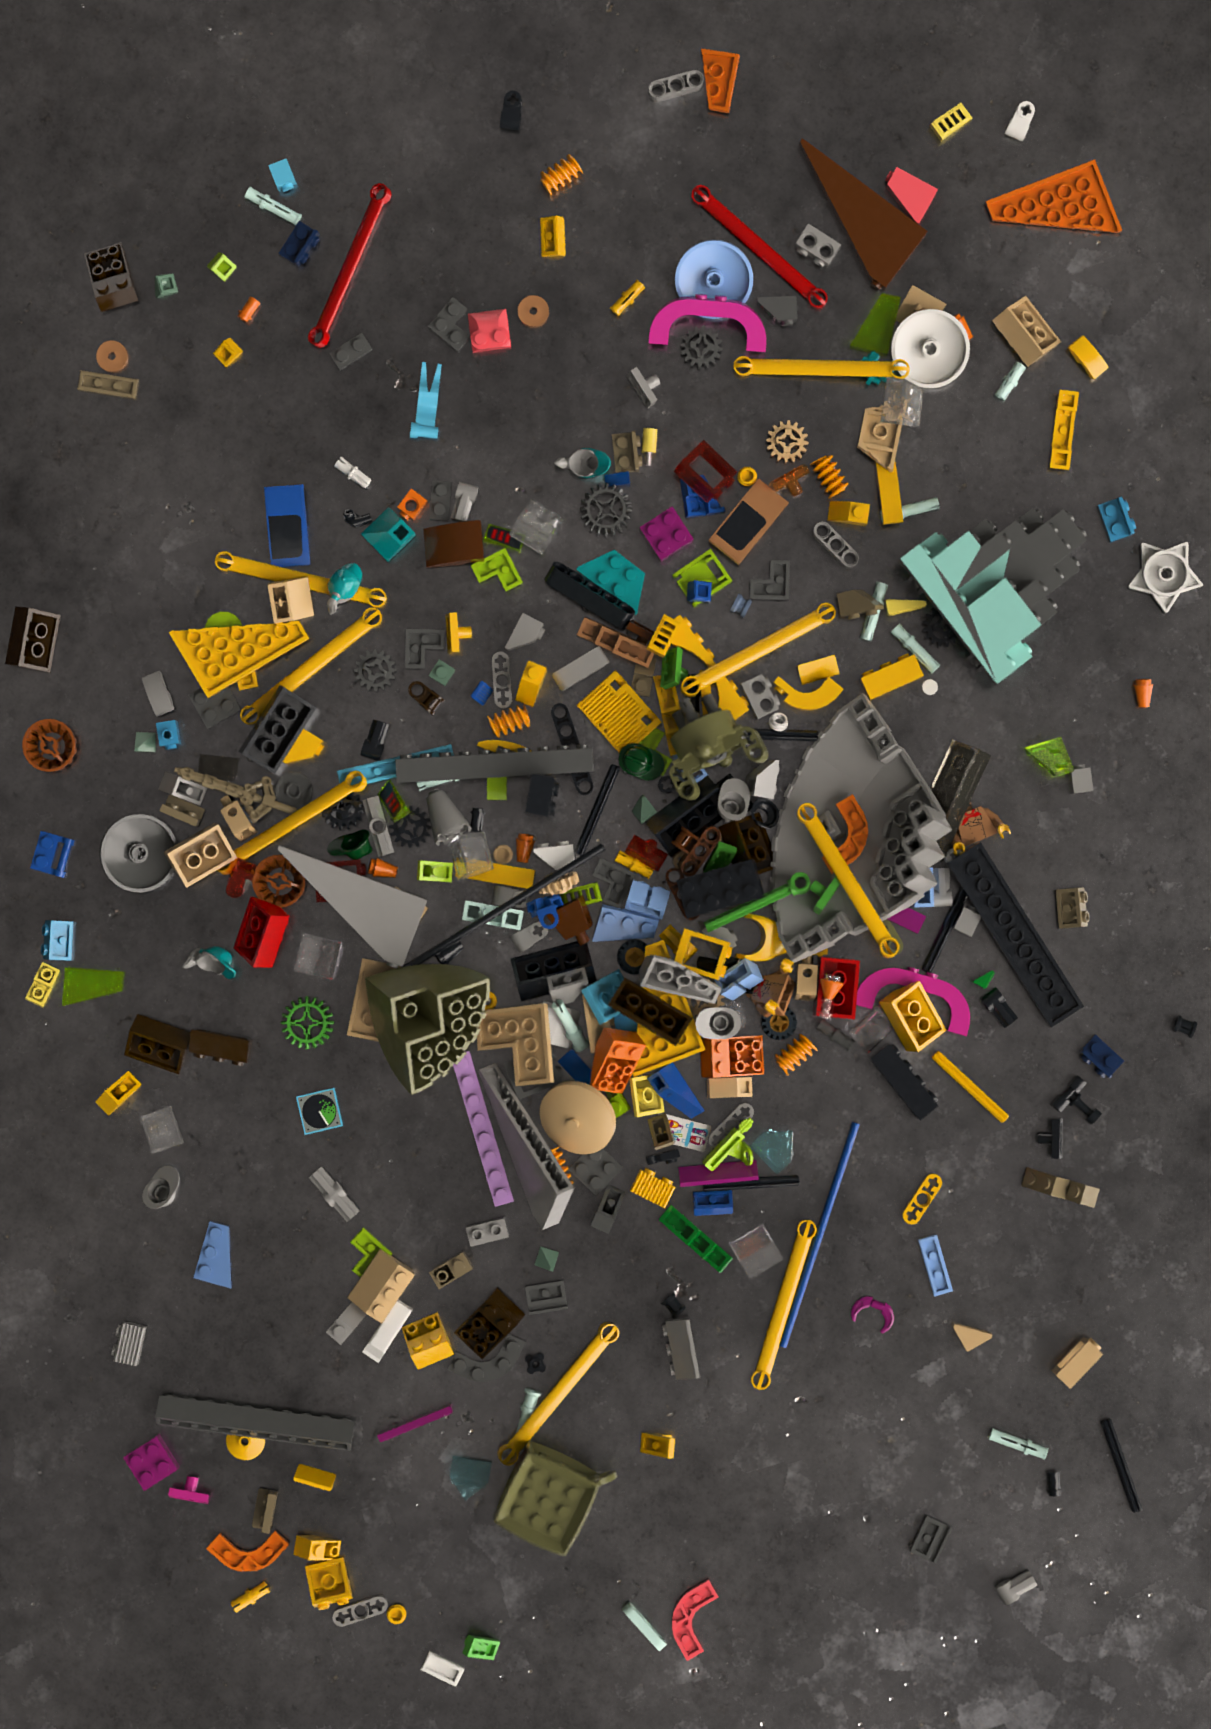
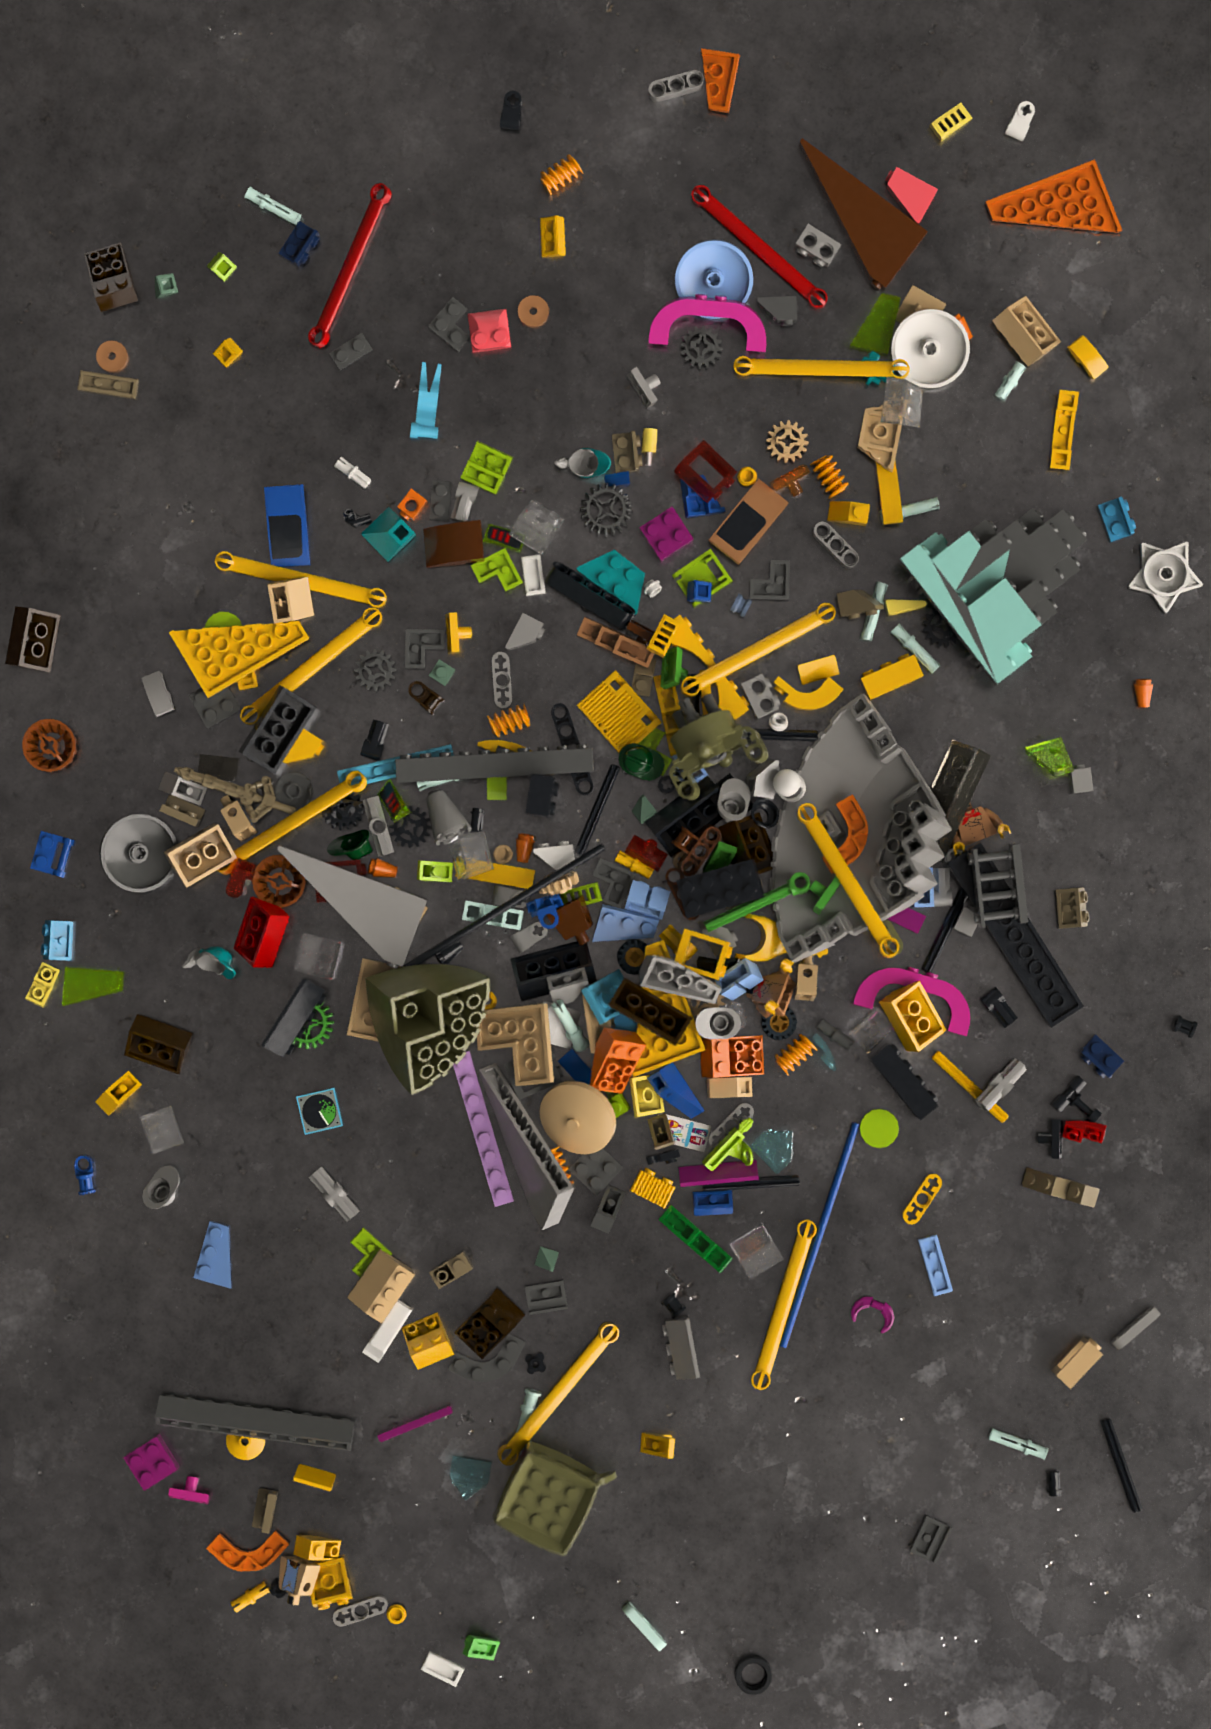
light grey brick [111,1321,147,1366] -> none
sand green slope [135,732,156,752] -> none
dark azure brick [156,720,181,750] -> none
dark brown slope [189,1028,253,1066] -> none
orange pin [238,296,260,323] -> none
medium azure brick [268,158,297,192] -> none
light grey slope [326,1302,367,1345] -> none
teal hair [327,563,362,615] -> none
light grey brick [466,1216,509,1247] -> none
blue slope [470,681,493,705] -> none
yellow slope [515,661,547,707] -> none
light grey beam [552,646,610,692] -> none
yellow pin [610,280,645,316] -> none
coral plate [672,1579,718,1661] -> none
red slope [813,957,860,1019] -> none
piece [818,974,843,1019] -> none
white sticker [922,679,938,695] -> none
tan slope [952,1322,992,1352] -> none
green slope [971,970,995,989] -> none
light grey piece [995,1570,1038,1605] -> none
none -> blue connector [74,1155,96,1195]
none -> black slope [261,977,327,1057]
none -> black plate [270,1580,288,1598]
none -> tan torso [279,1556,321,1605]
none -> lime slope [461,441,513,494]
none -> white tile [521,554,546,596]
none -> white plate [644,580,662,598]
none -> black tyre [735,1655,772,1695]
none -> white helmet [773,769,806,802]
none -> clear light blue slope [811,1033,837,1072]
none -> lime tile [859,1109,899,1148]
none -> dark grey fence [967,843,1028,928]
none -> light grey piece [975,1058,1027,1112]
none -> red slope [1062,1121,1107,1144]
none -> light grey beam [1111,1306,1161,1350]

